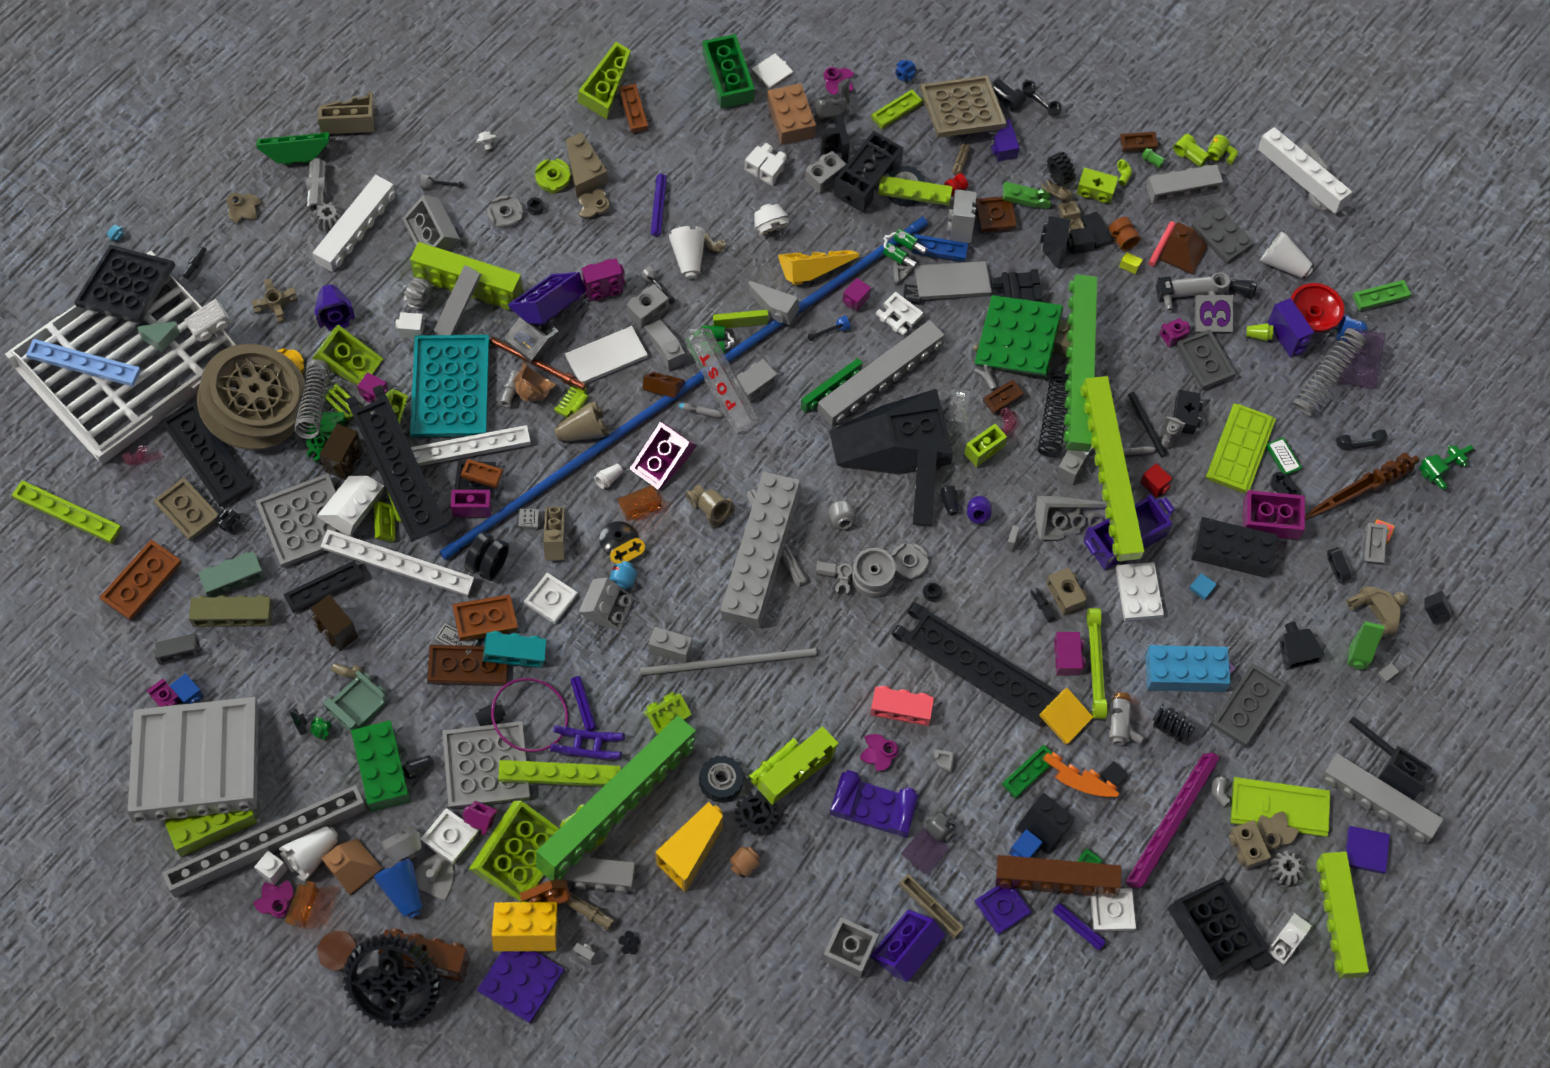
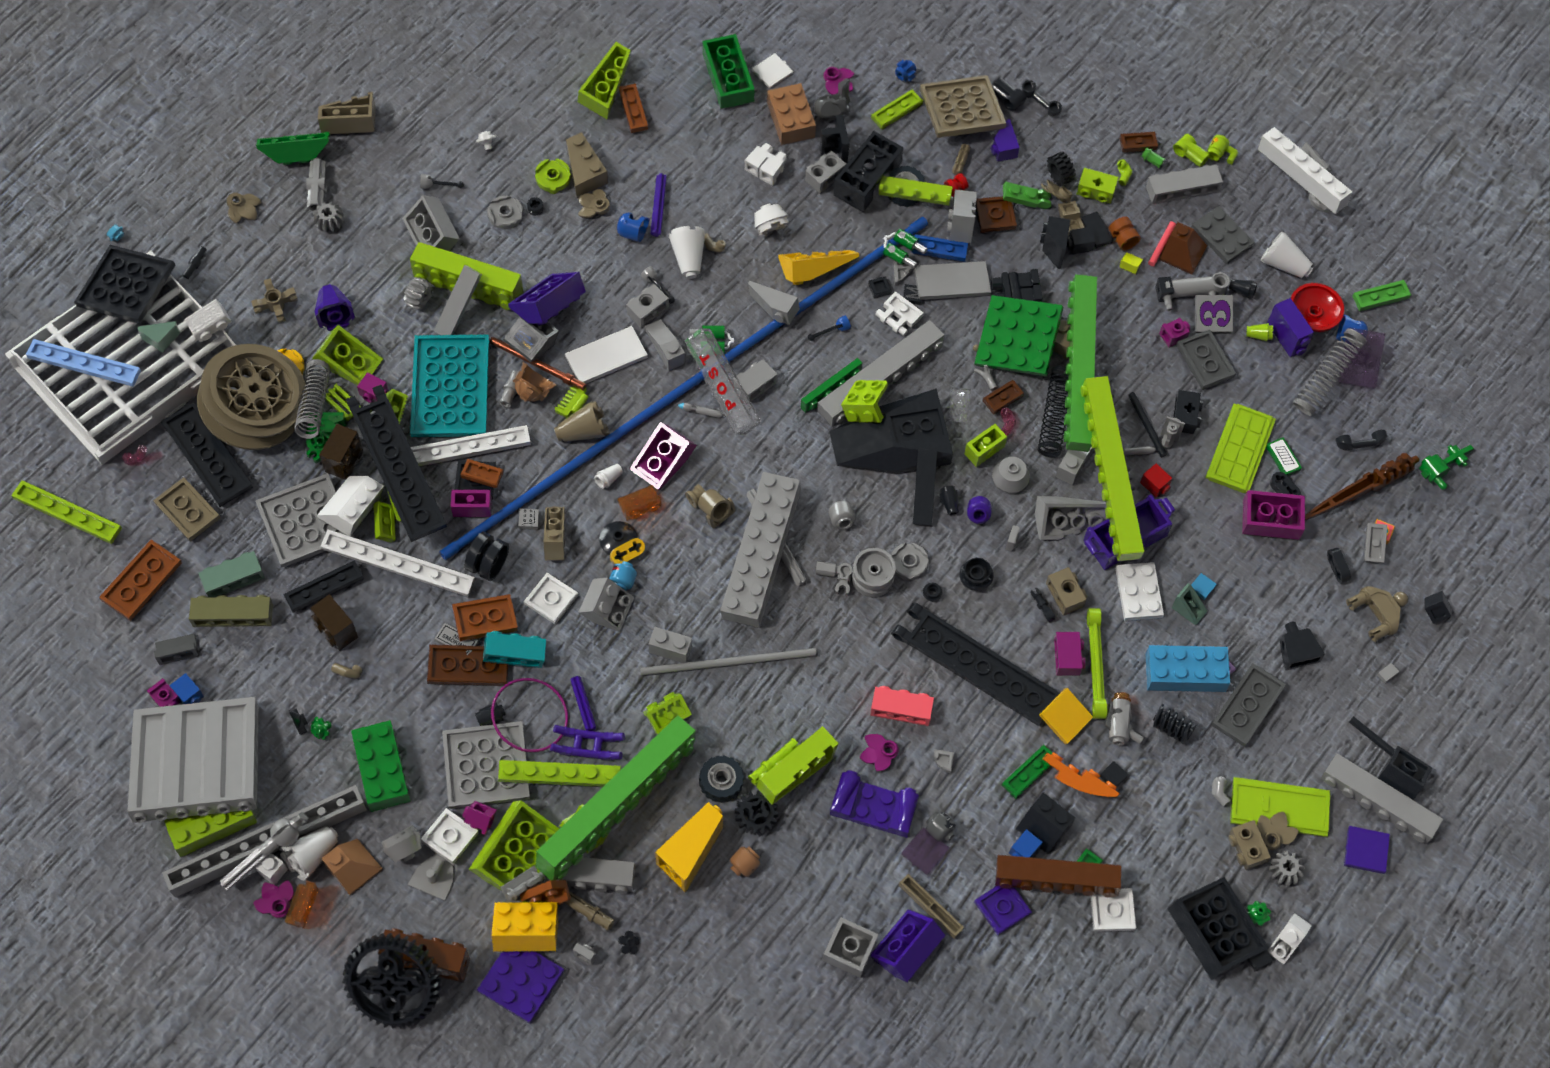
black gear [216,509,241,533] -> none
white brick [312,175,396,272] -> none
reddish brown hat [317,931,357,972] -> none
sand green panel [323,671,388,734] -> none
blue cone [374,859,423,919] -> none
white brick [396,312,425,339] -> none
black cone [402,755,434,780] -> none
magenta brick [581,258,625,302] -> none
reddish brown slope [643,372,685,398] -> none
lime tile [713,309,768,329] -> none
magenta brick [842,278,871,311] -> none
dark purple axle [1053,903,1106,950] -> none
magenta plate [1125,753,1220,887] -> none
black brick [1191,517,1277,578] -> none
lime brick [1316,852,1369,979] -> none
bright green slope [1347,621,1385,670] -> none
none -> light grey piece [220,812,308,890]
none -> light grey hinge [500,866,545,902]
none -> blue helmet [617,212,650,242]
none -> lime bracket [841,380,888,422]
none -> black tile [868,276,891,299]
none -> black piece [959,557,994,591]
none -> light grey cone [992,457,1030,494]
none -> sand green slope [1172,583,1207,625]
none -> green plant [1247,901,1271,926]

